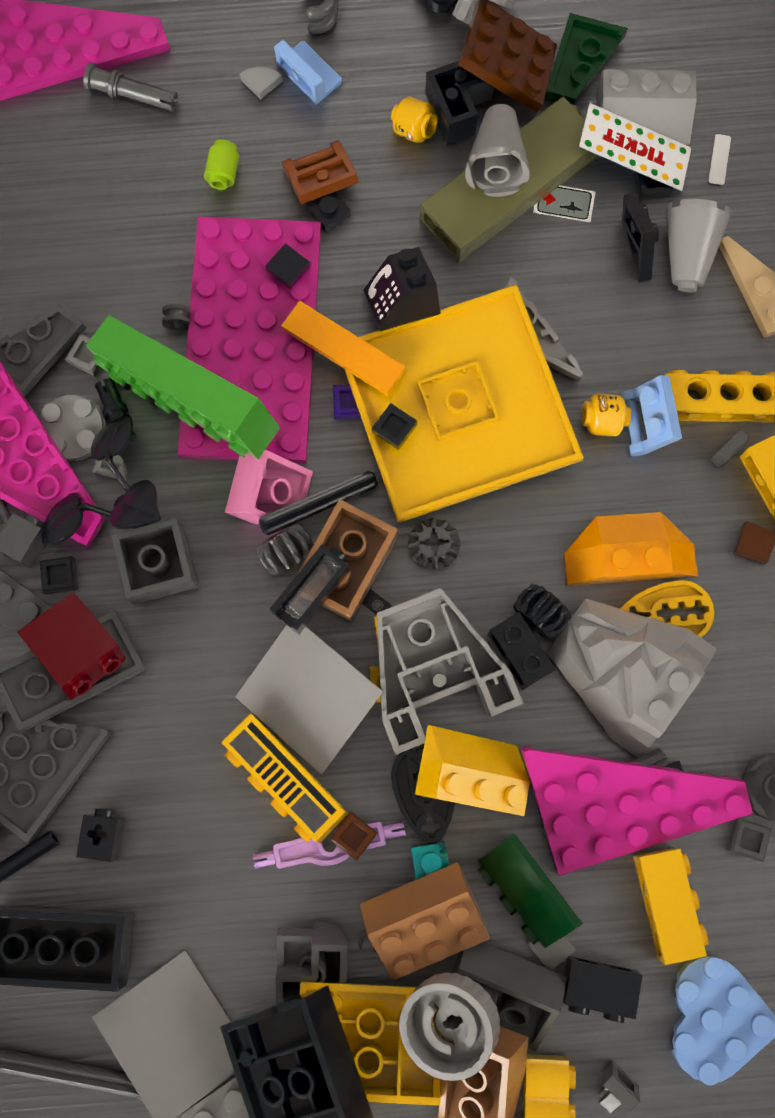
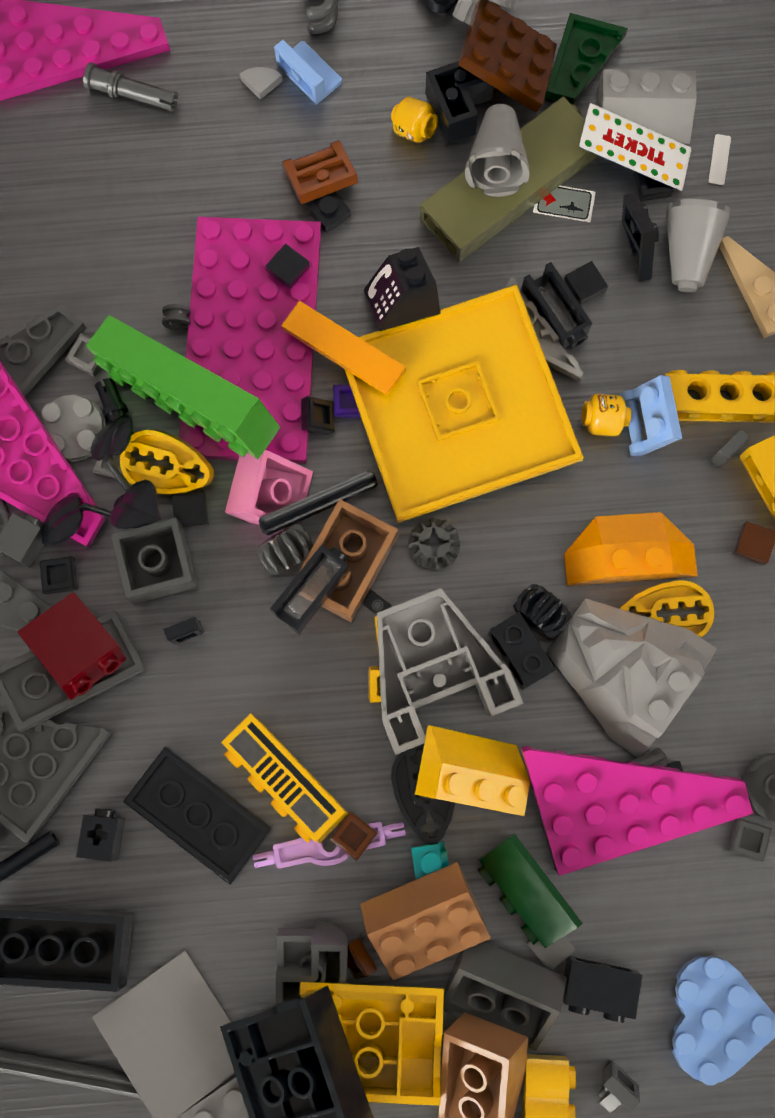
lime brick [204,139,239,190] -> none
light grey piece [235,625,383,775] -> none
black plate [372,403,418,450] -> none
light grey piece [399,972,501,1081] -> none
yellow brick [633,847,709,965] -> none
none -> yellow piece [120,430,214,494]
none -> black tile [123,746,273,885]
none -> black tile [163,617,204,645]
none -> black tile [172,490,209,527]
none -> black tile [301,396,335,435]
none -> reddish brown tile [348,938,377,979]
none -> black window [521,262,592,349]
none -> black tile [564,261,608,305]

